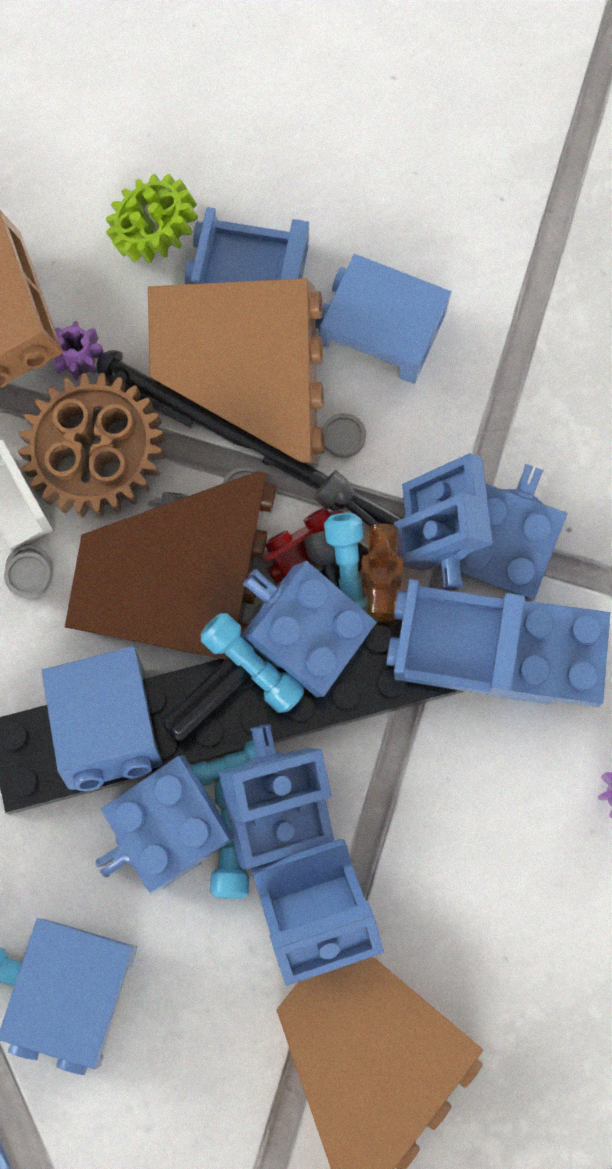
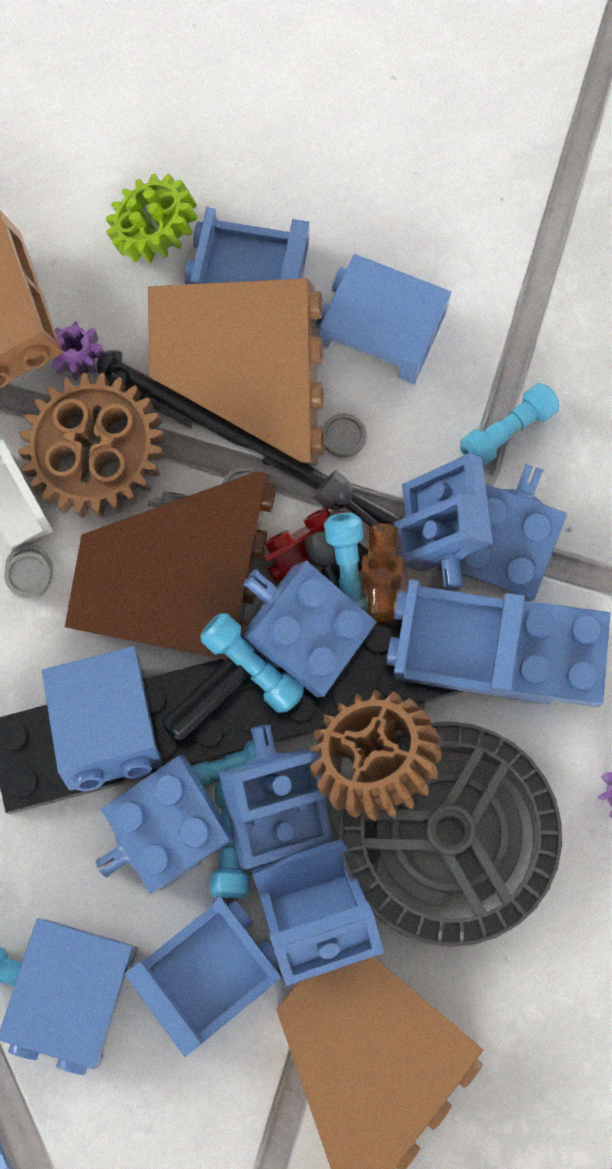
none -> medium blue panel [124,897,282,1057]
none -> medium nougat gear [309,689,442,822]
none -> dark grey piece [339,721,562,947]
none -> medium azure piece [460,383,559,467]

